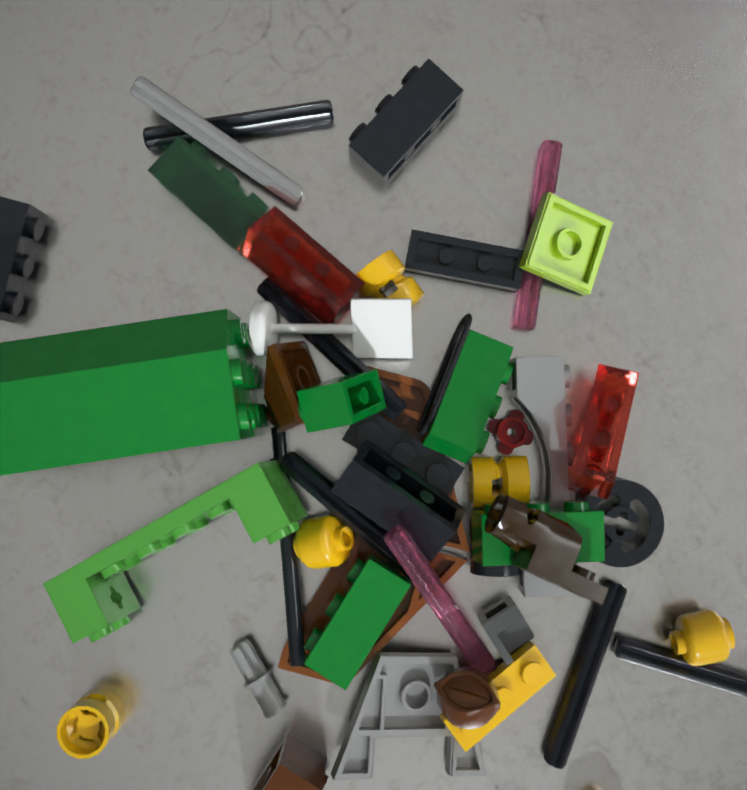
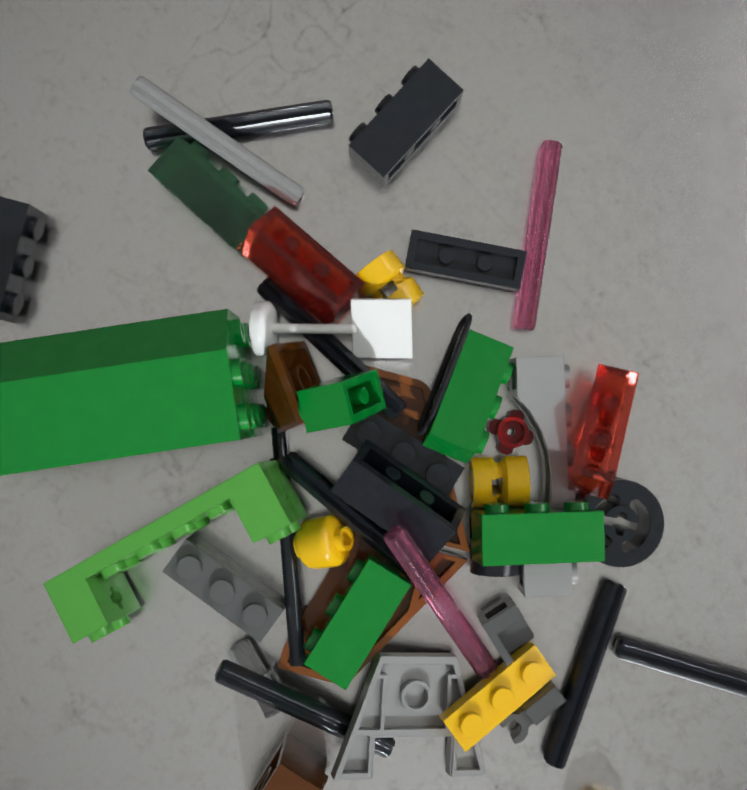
yellow wheel [57,689,125,759] -> none
reddish brown hat [434,667,501,729] -> none
dark brown plate [485,494,609,605] -> none
lime tile [519,192,613,295] -> none
yellow head [669,610,735,666] -> none
none -> dark grey brick [162,532,285,643]
none -> black axle [215,659,395,758]
none -> dark grey bar [500,680,566,744]

